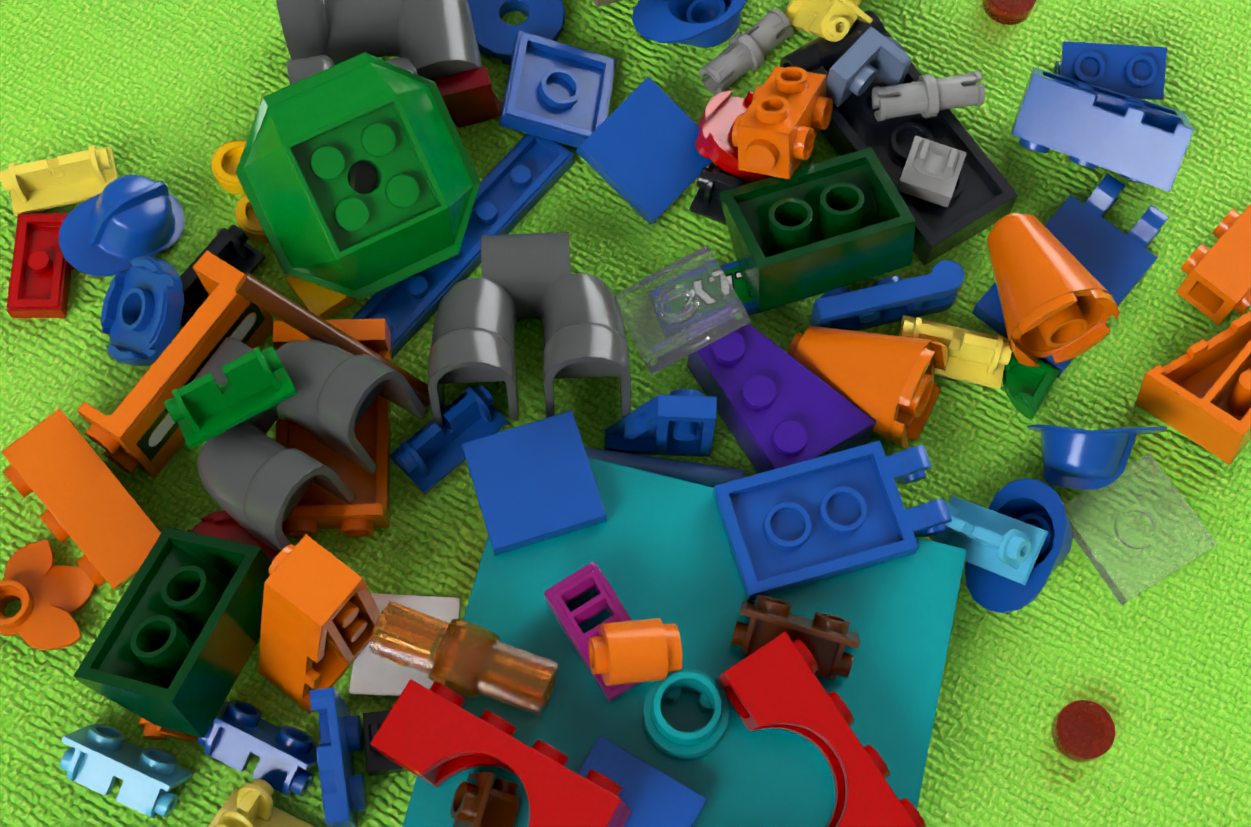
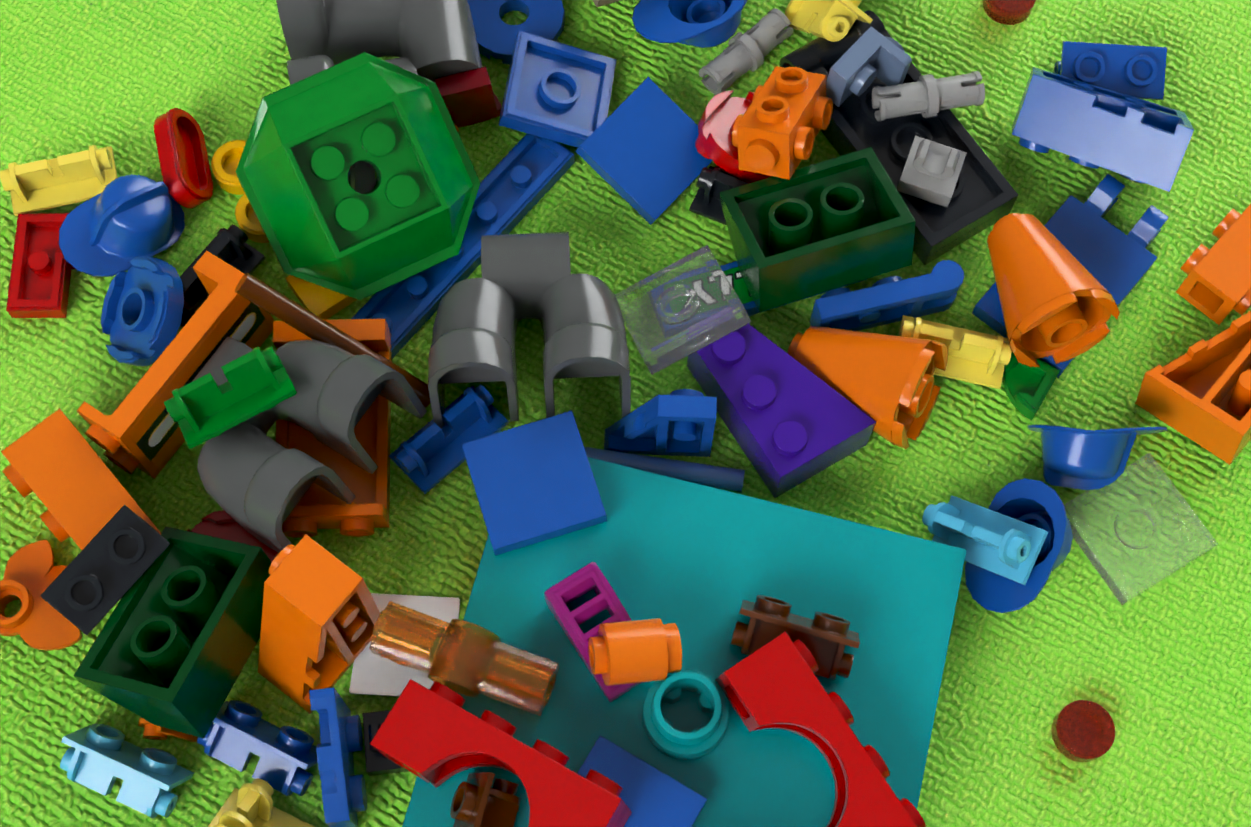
blue tile [713,440,952,601] -> none
none -> black hinge [40,504,170,635]
none -> red tile [154,108,213,209]

